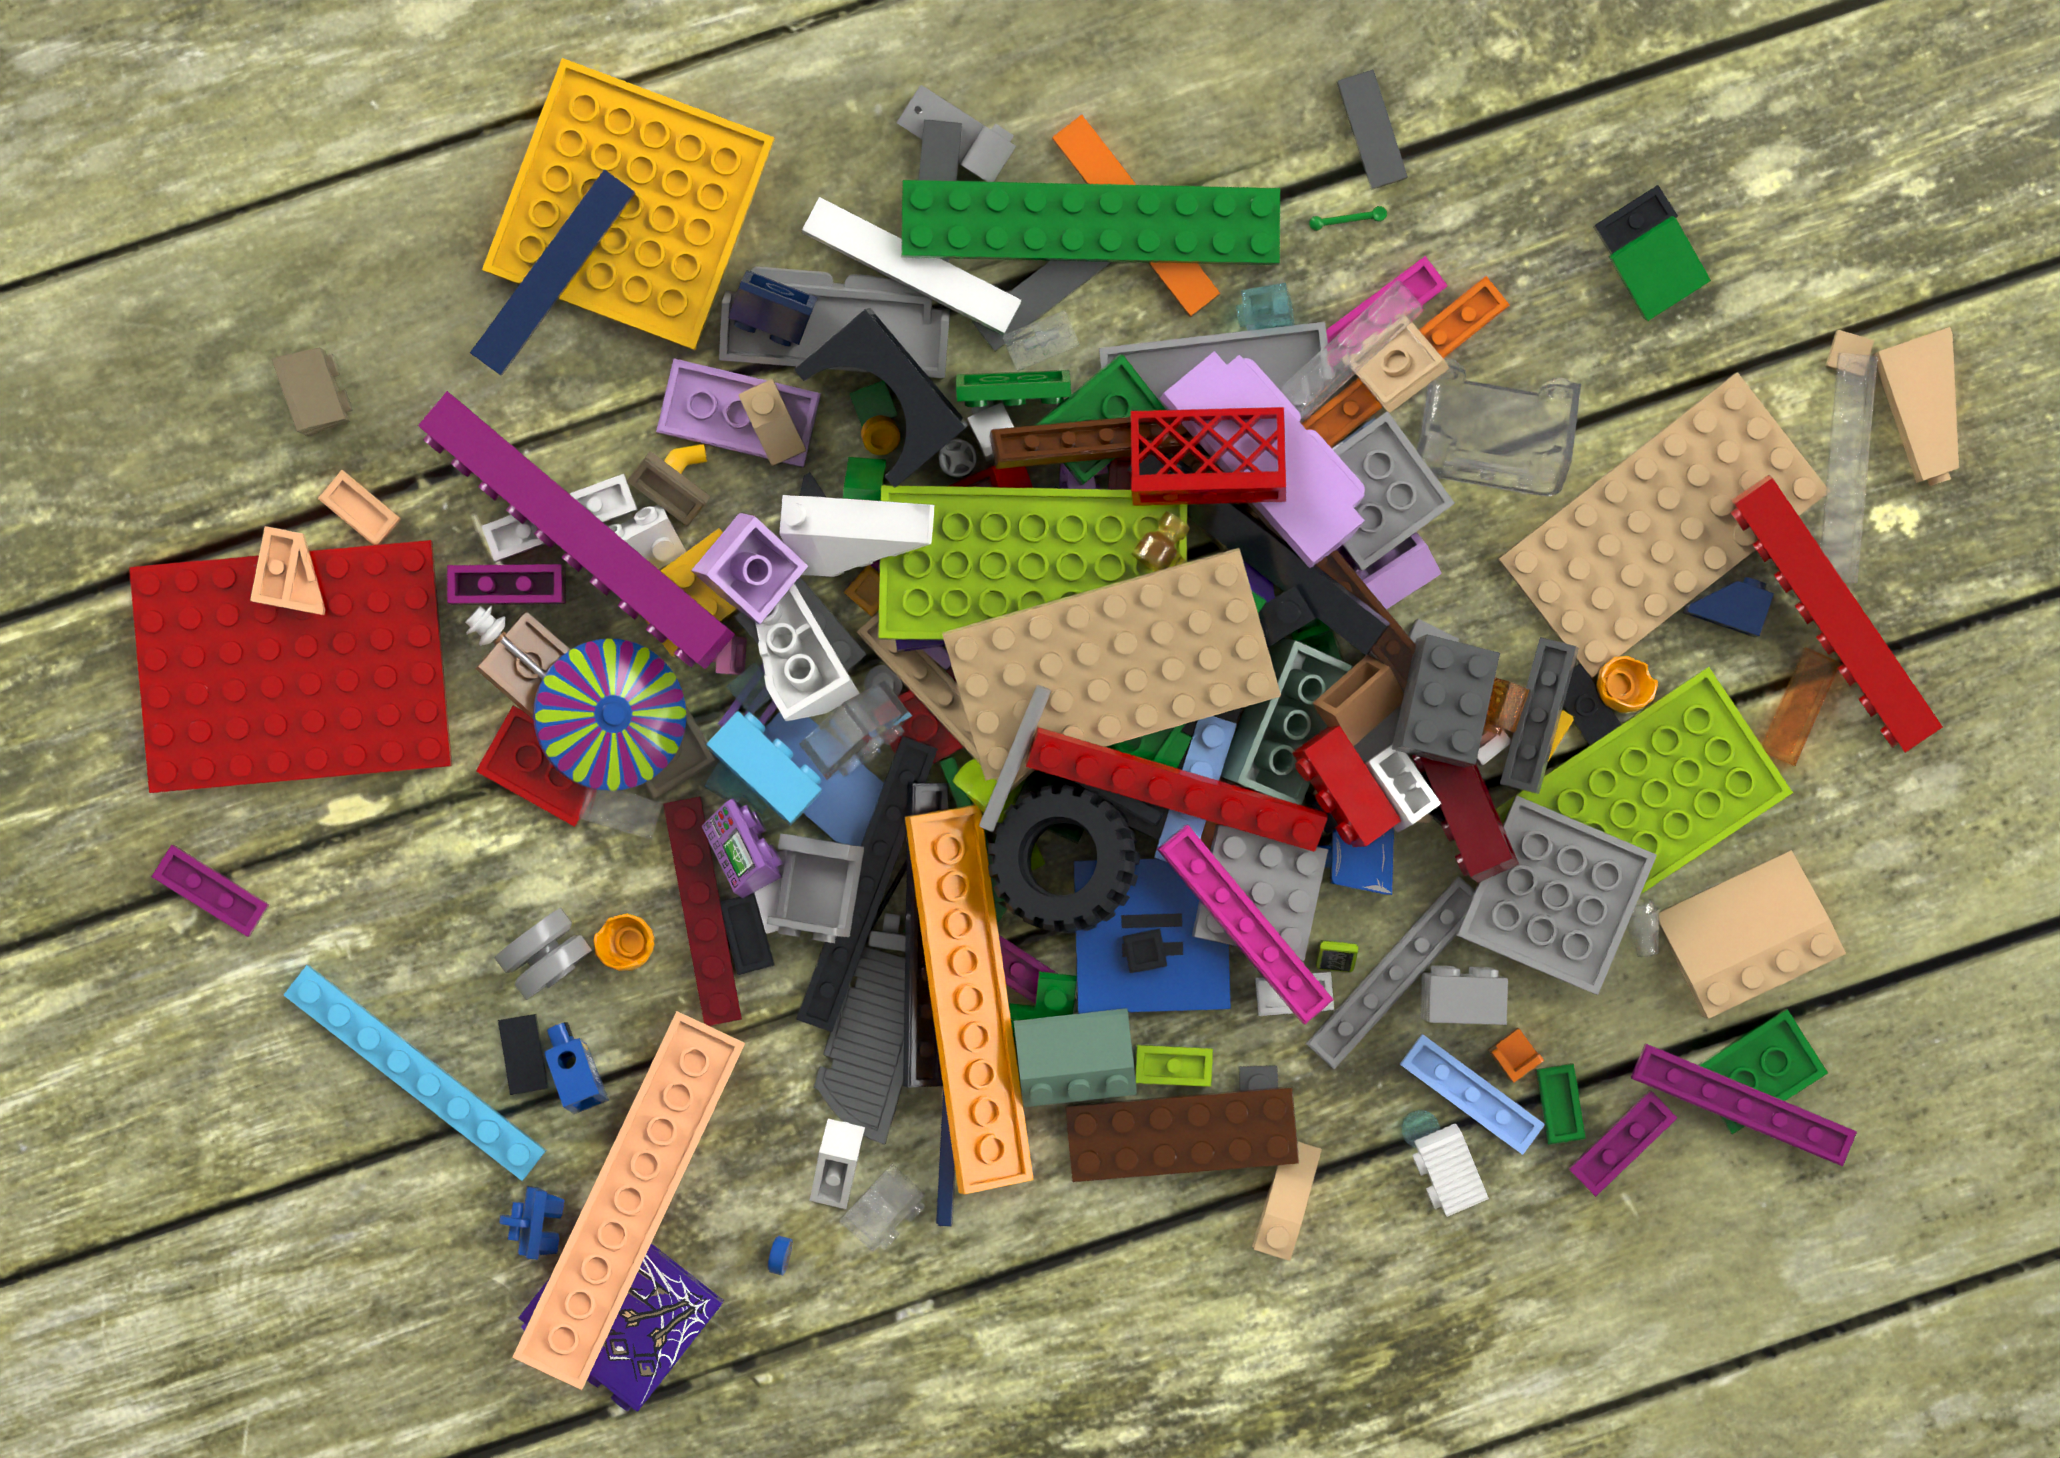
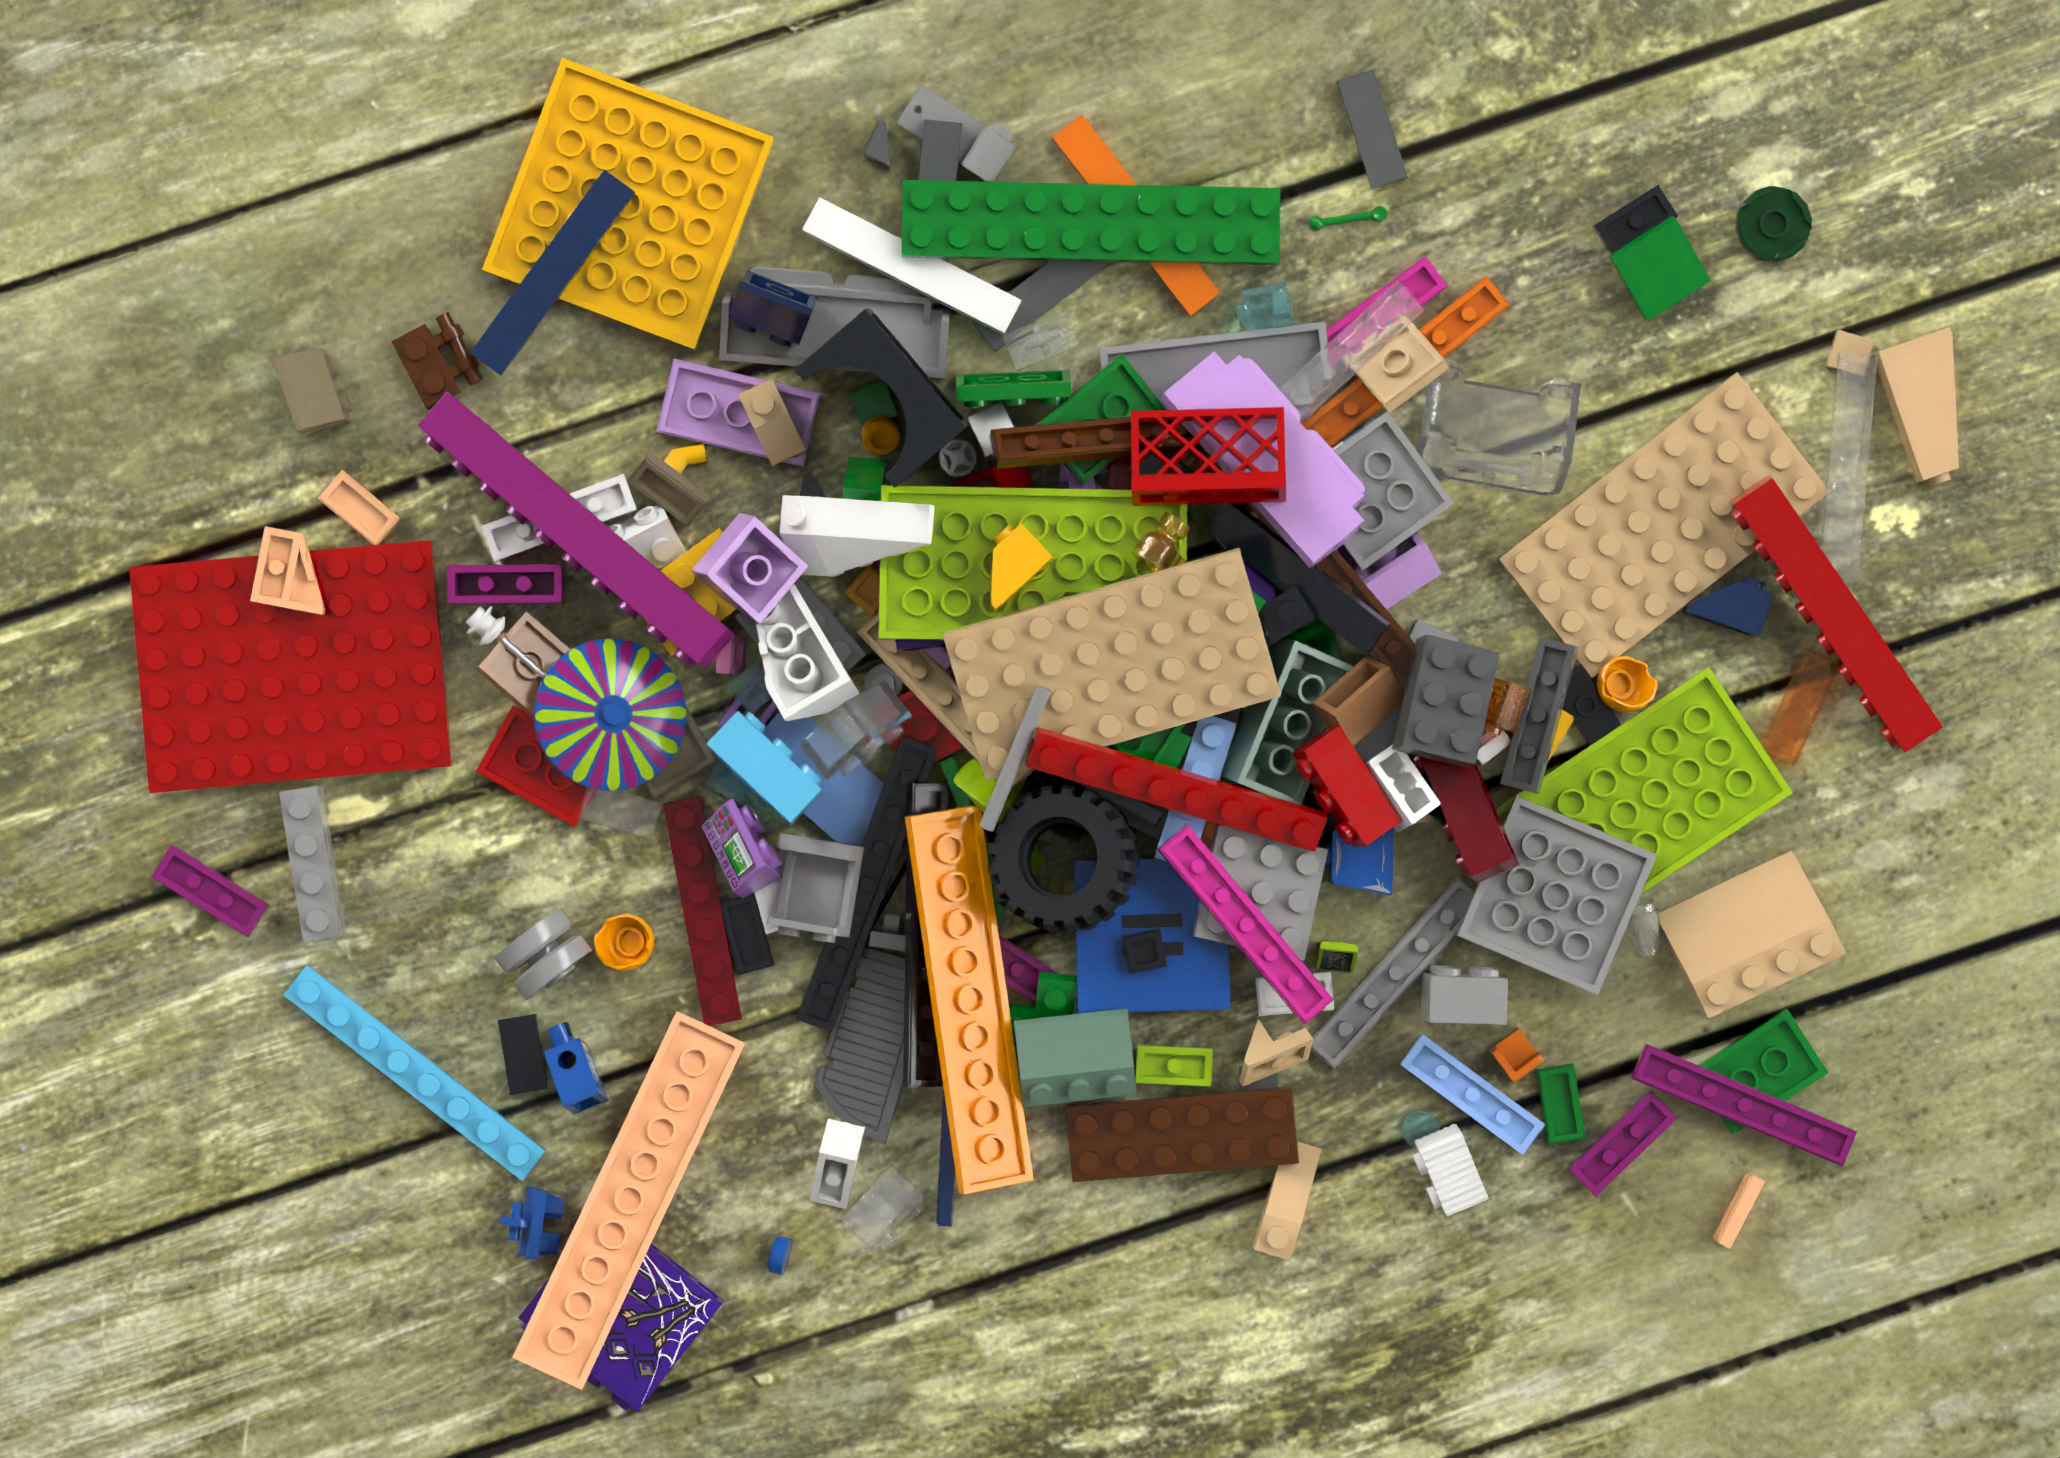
none -> light grey brick [279,786,347,942]
none -> reddish brown plate [391,312,483,409]
none -> dark grey slope [863,120,890,170]
none -> yellow slope [990,523,1053,612]
none -> tan slope [1239,1019,1313,1087]
none -> light nougat tile [1713,1173,1765,1249]
none -> dark green tile [1735,186,1812,262]

